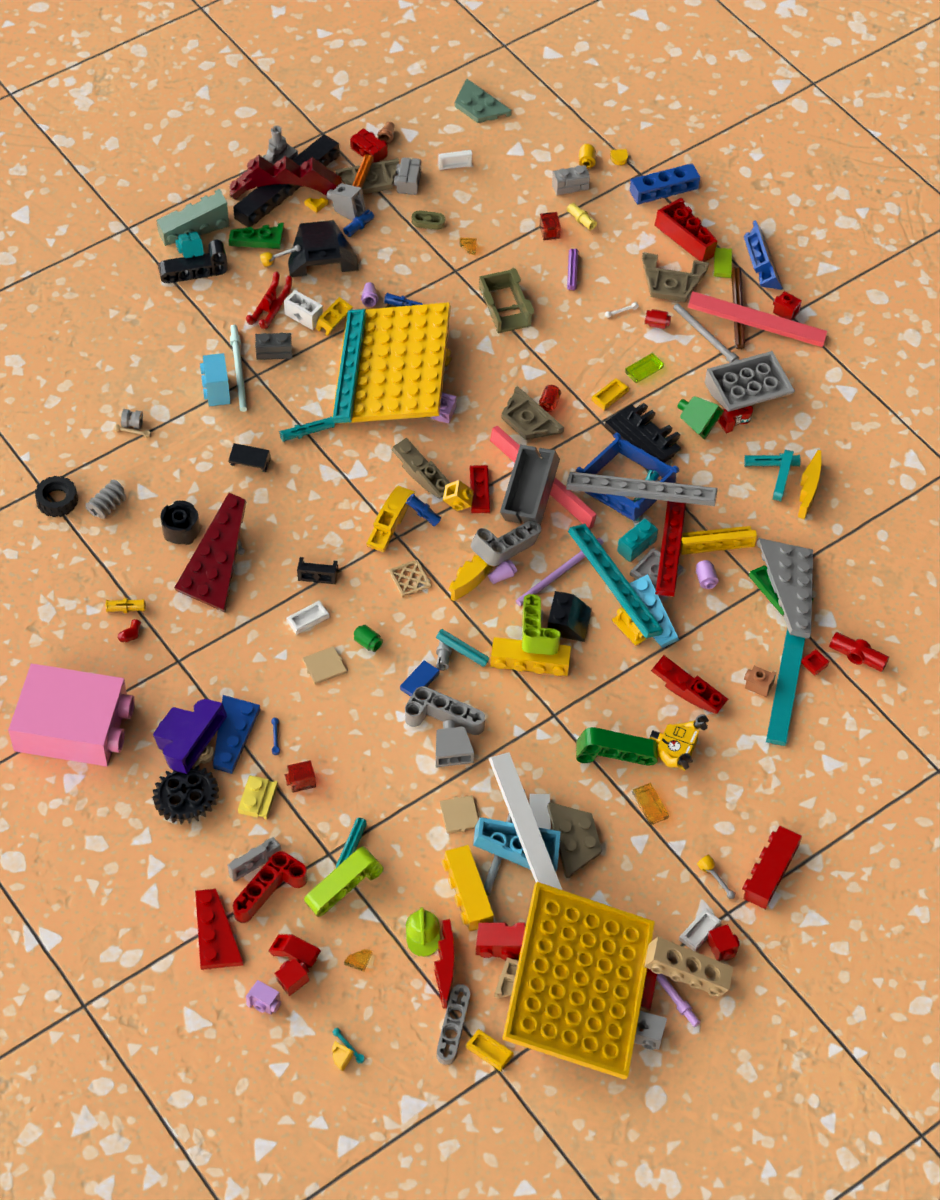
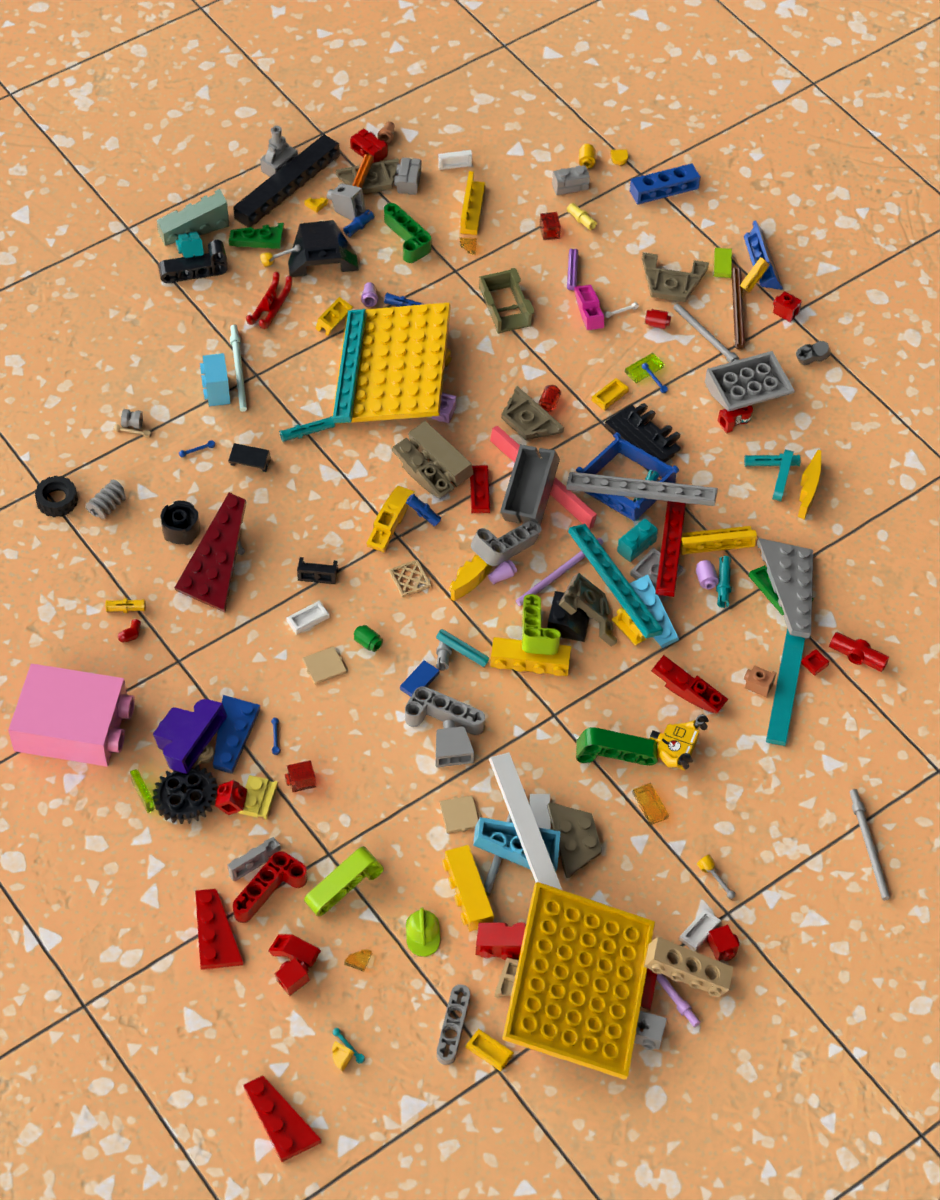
dark red arch [230,155,342,200] -> none
lavender brick [246,980,281,1015] -> none
dark grey brick [255,333,292,360] -> none
white brick [284,290,323,330] -> none
teal axle [336,817,367,868] -> none
olive plate [412,210,445,230] -> none
red slope [434,919,454,1009] -> none
yellow brick [443,480,474,511] -> none
sand green wing [455,79,512,123] -> none
red wedge [654,197,718,262] -> none
torso [677,396,724,439] -> none
coral tile [688,291,827,347] -> none
red brick [742,826,802,910] -> none
none -> clear neon green tile [130,769,154,813]
none -> blue hinge [179,440,215,457]
none -> red brick [215,780,247,815]
none -> red wing [243,1075,322,1163]
none -> green beam [384,203,432,263]
none -> dark tan brick [408,421,473,487]
none -> yellow fence [460,171,485,235]
none -> dark tan wing [559,573,617,646]
none -> dark pink slope [574,285,604,330]
none -> blue hinge [642,363,668,393]
none -> teal pin [716,556,732,608]
none -> yellow tile [740,257,770,293]
none -> dark grey piece [796,341,831,365]
none -> light grey bar [849,789,890,900]

